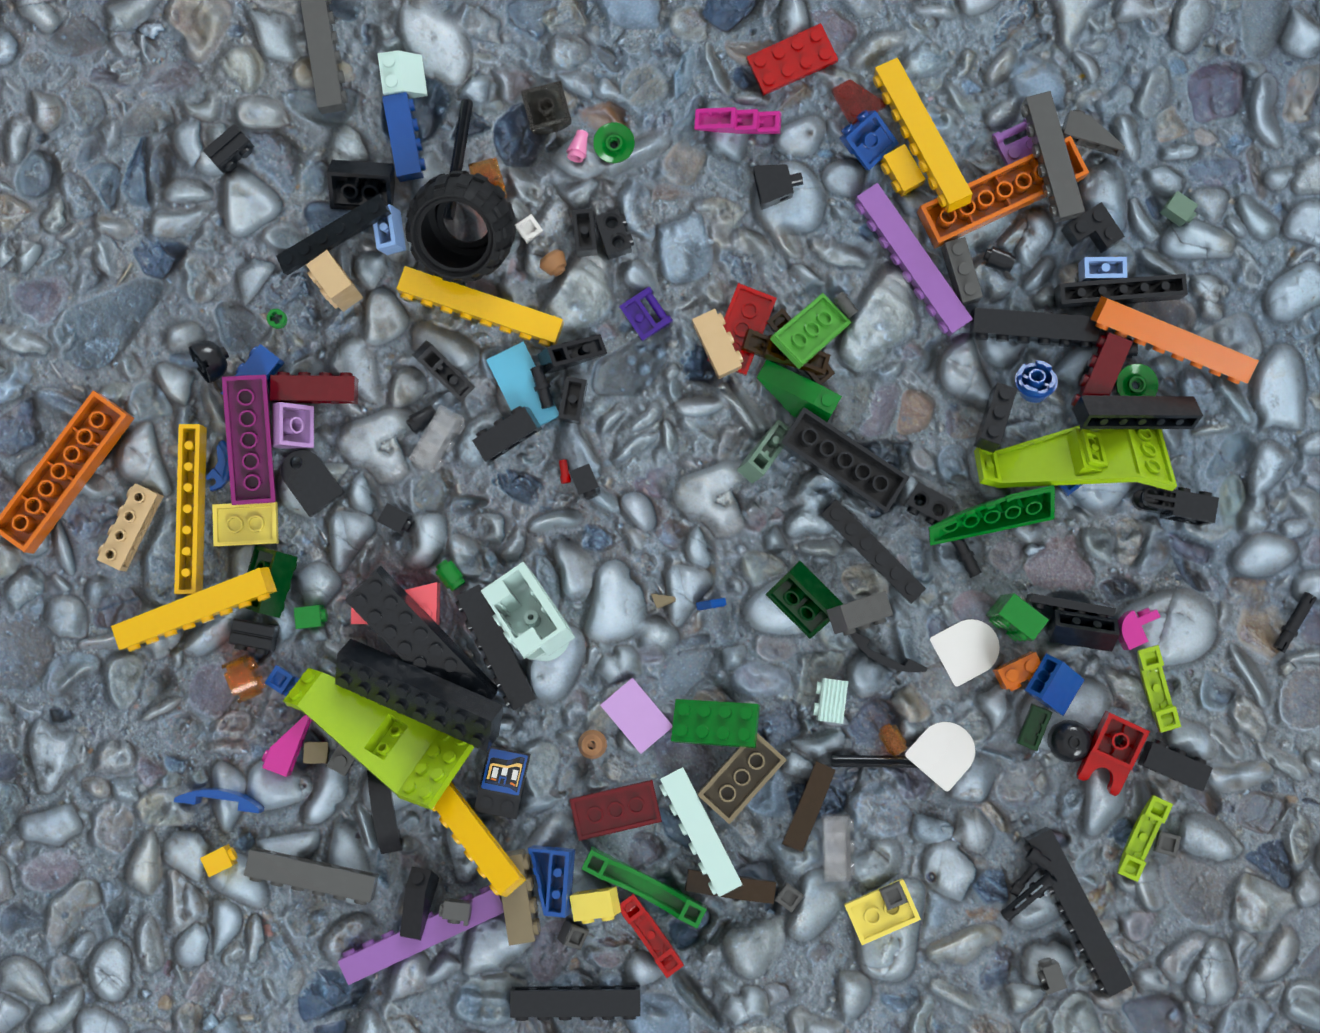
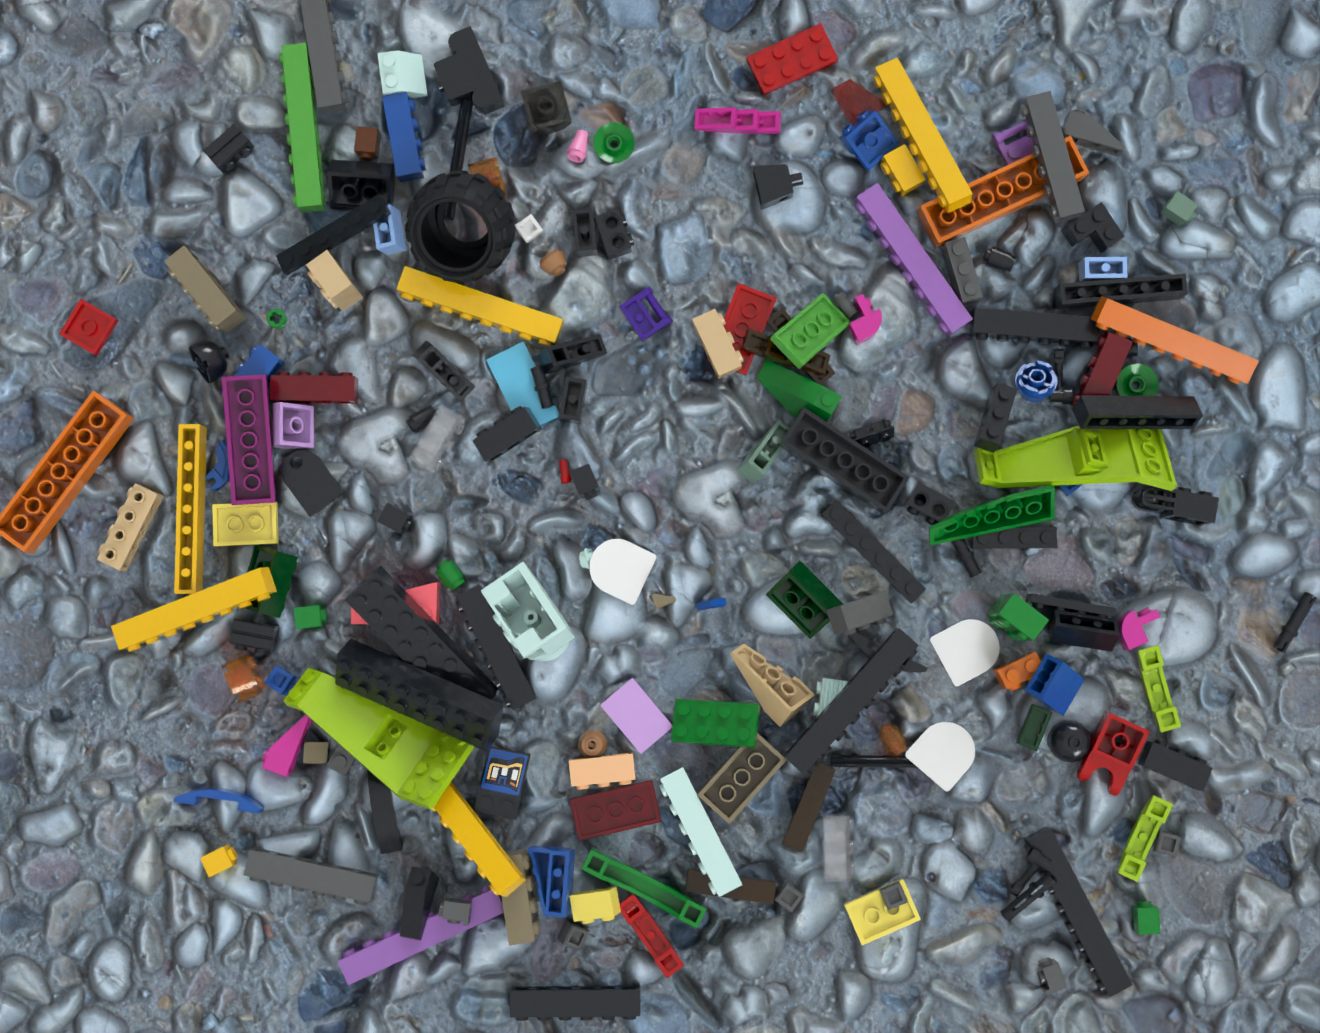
none -> red plate [59,299,119,356]
none -> dark tan brick [164,246,247,334]
none -> bright green brick [279,43,326,213]
none -> reddish brown brick [354,126,381,160]
none -> black brick [434,26,505,114]
none -> light nougat brick [569,752,636,790]
none -> light aqua plate [579,548,593,569]
none -> white sticker [589,539,656,605]
none -> tan wedge [730,644,815,727]
none -> black brick [783,628,919,775]
none -> dark pink brick [848,294,882,345]
none -> black hinge [850,419,894,448]
none -> black plate [971,527,1057,549]
none -> black brick [1049,349,1072,404]
none -> green brick [1131,901,1160,935]

